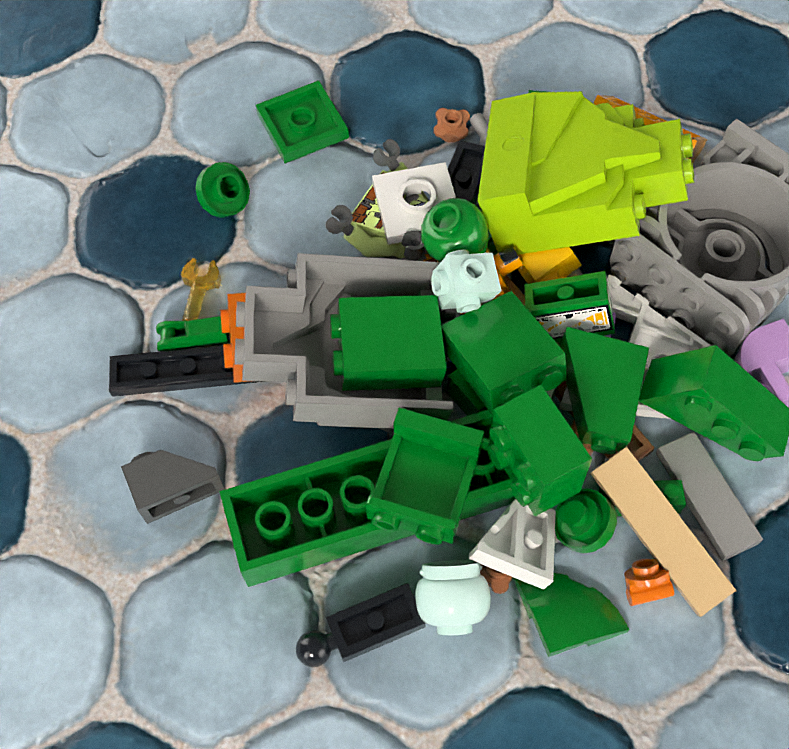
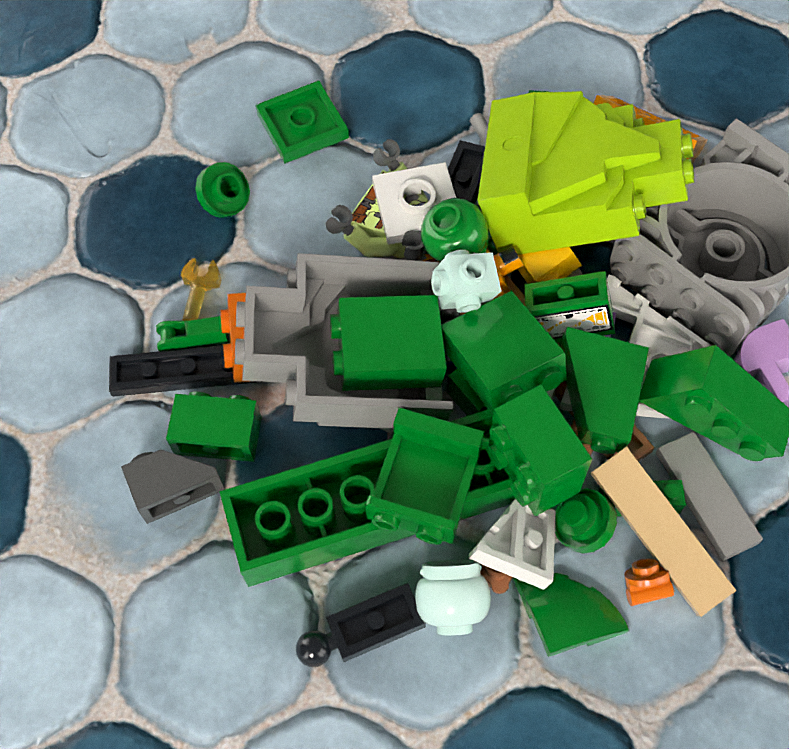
nougat plate [434,108,470,142] -> none
none -> green brick [166,391,262,462]

